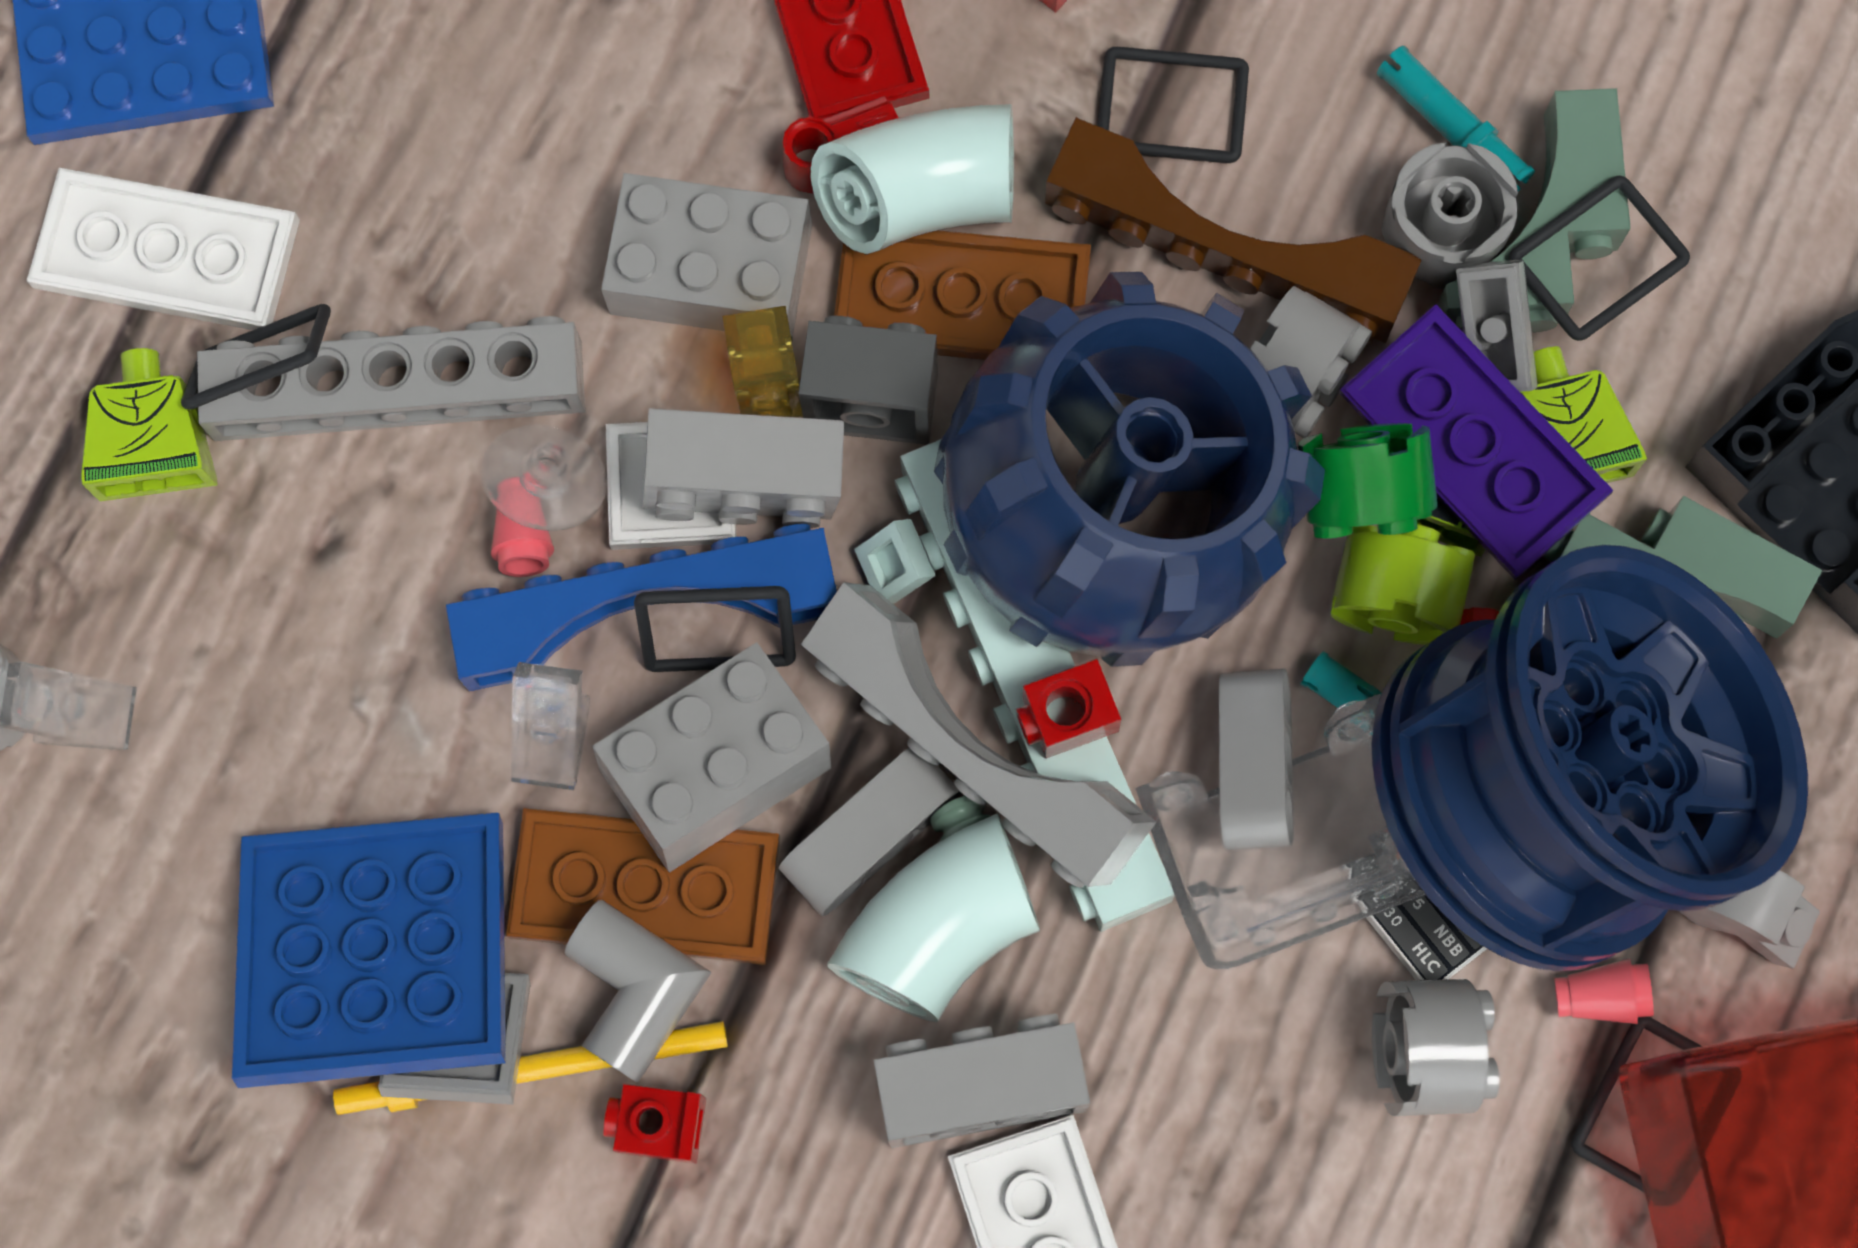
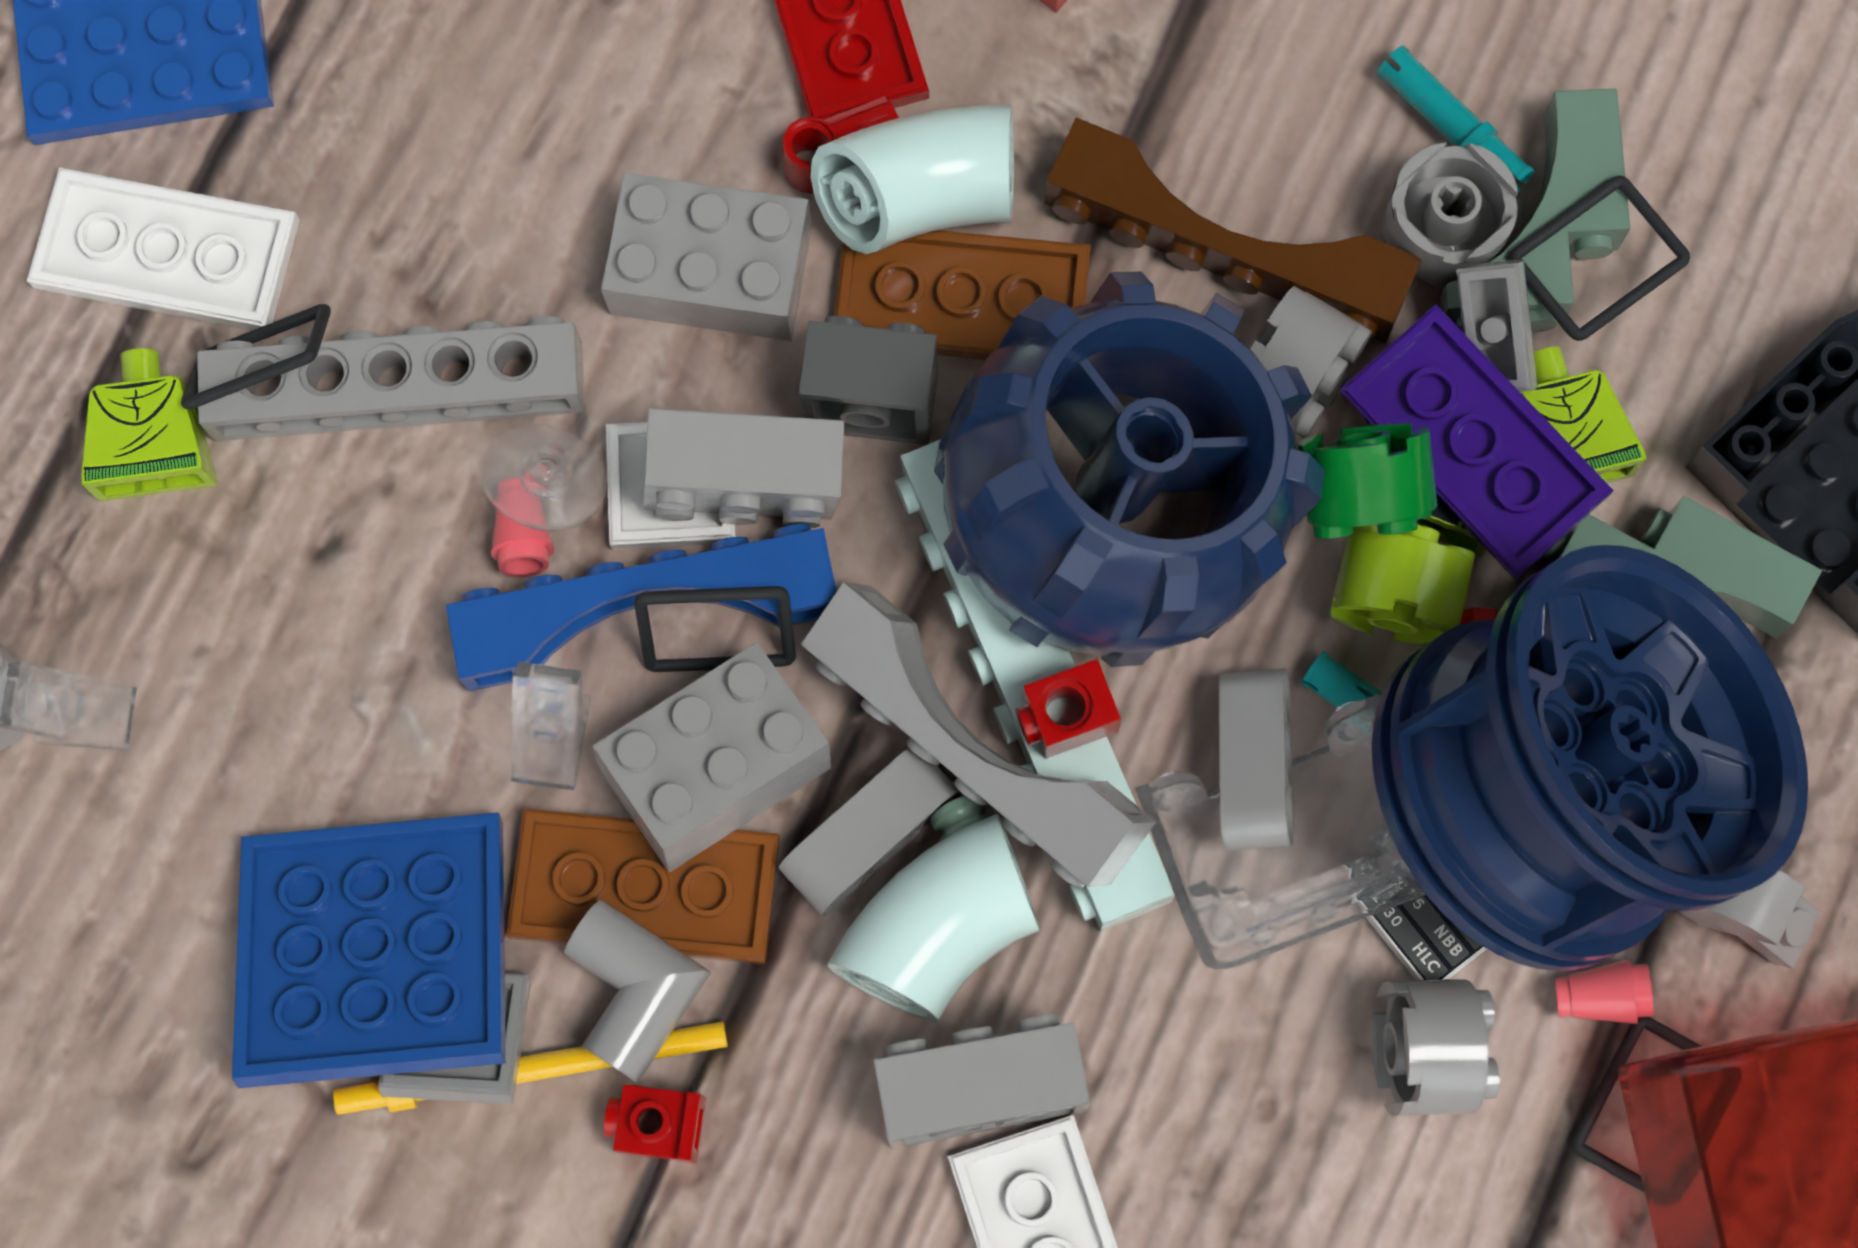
clear yellow brick [722,305,803,418] -> none
light aqua plate [854,519,936,603] -> none
black piece [1097,46,1249,163] -> none

